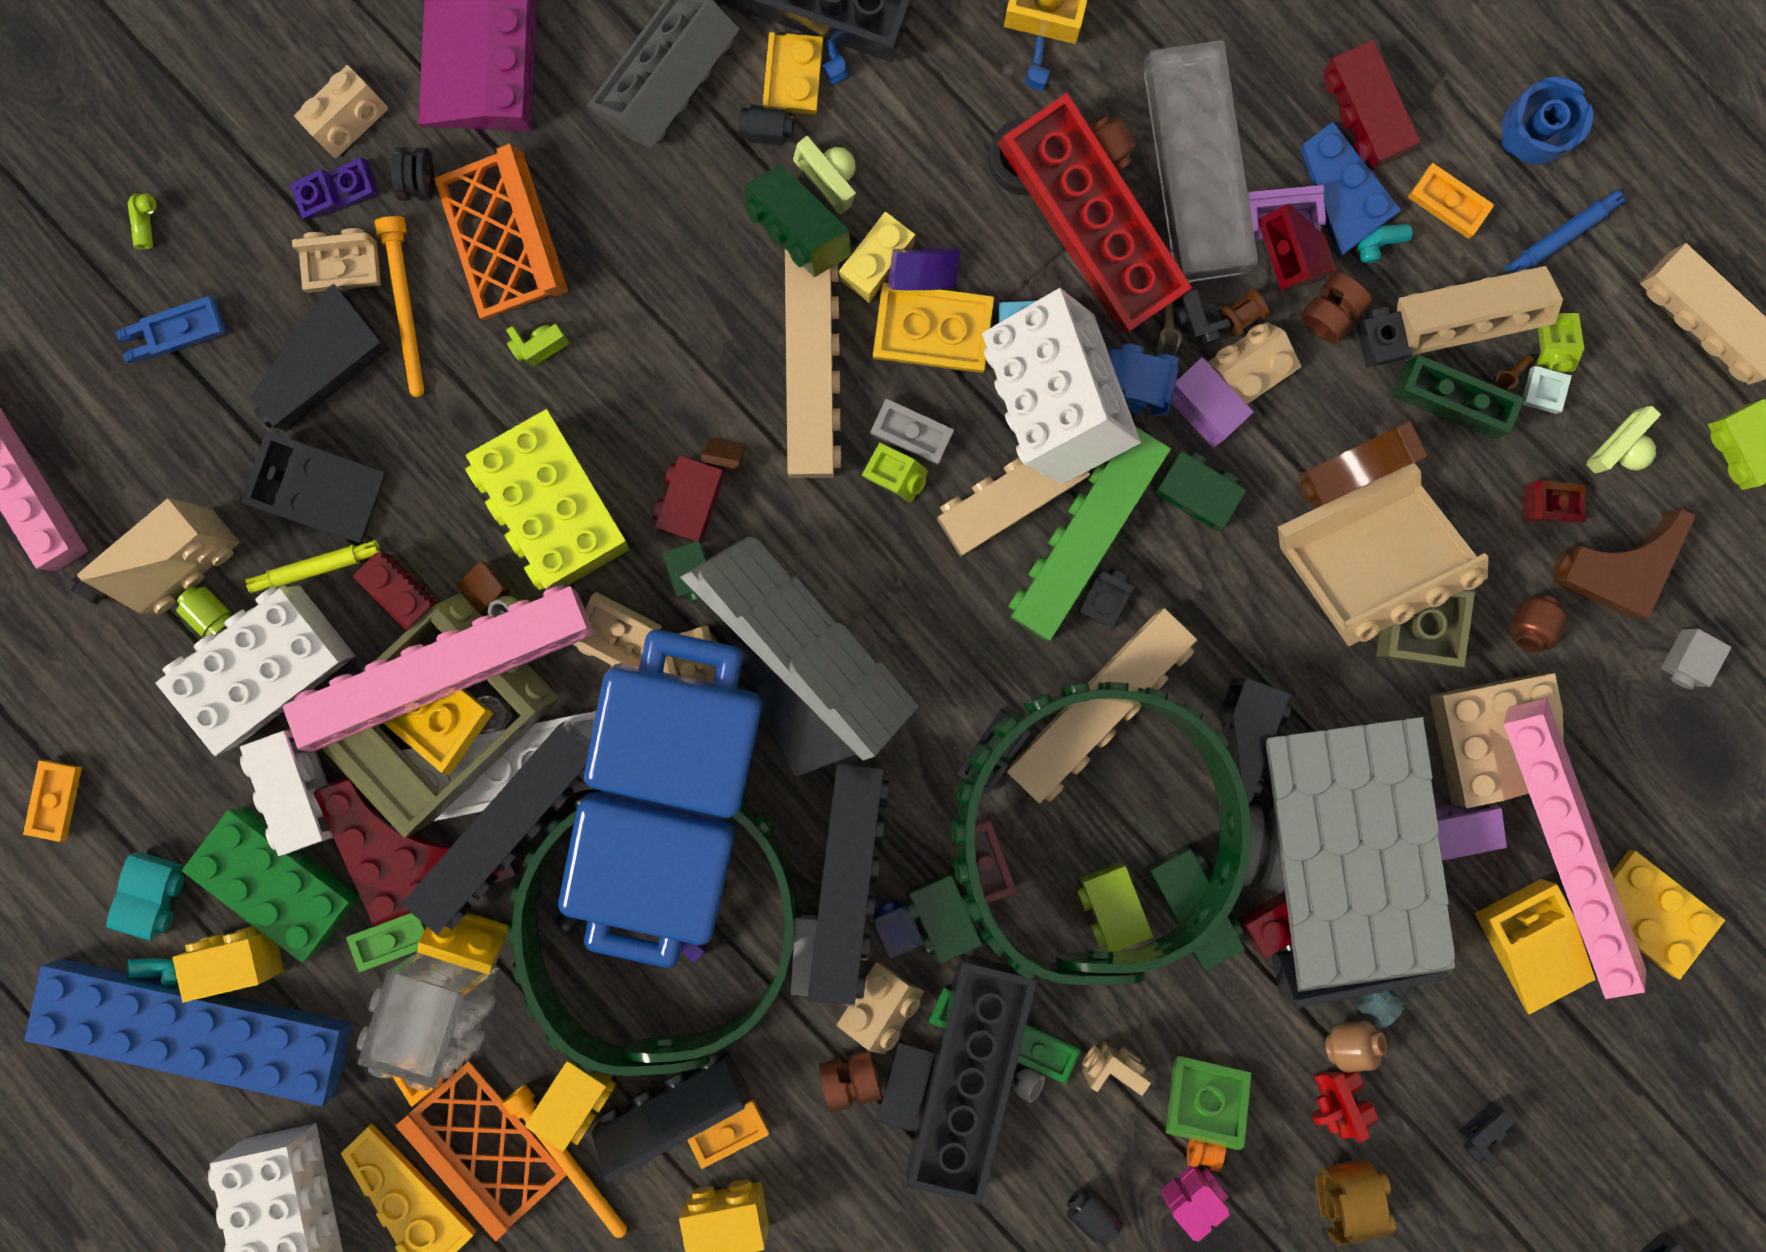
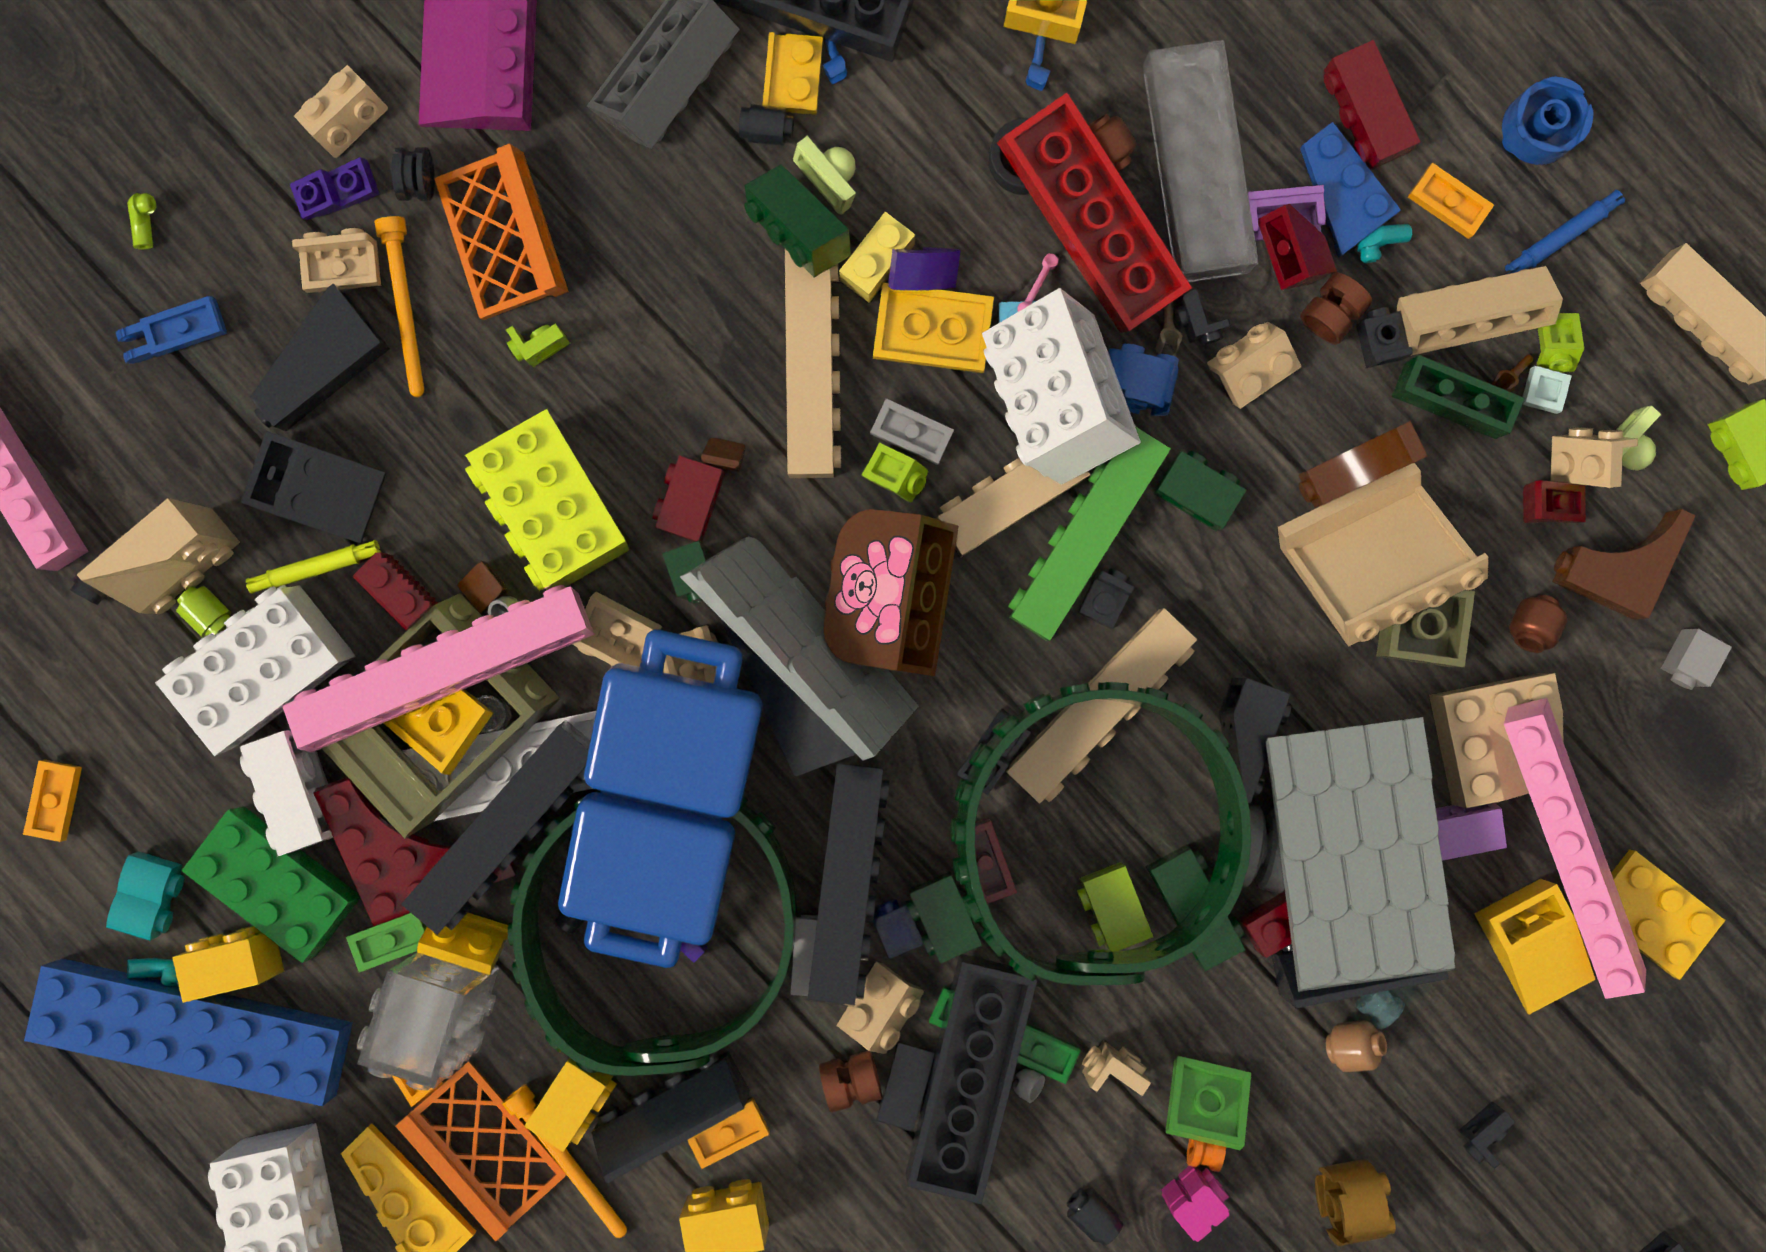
medium lavender hinge [1171,357,1253,448] -> none
reddish brown bush [1219,288,1270,336] -> none
red hips [1312,1071,1379,1142] -> none
none -> reddish brown brick [824,509,959,676]
none -> bright pink hinge [1017,254,1059,312]
none -> tan bracket [1551,428,1638,488]

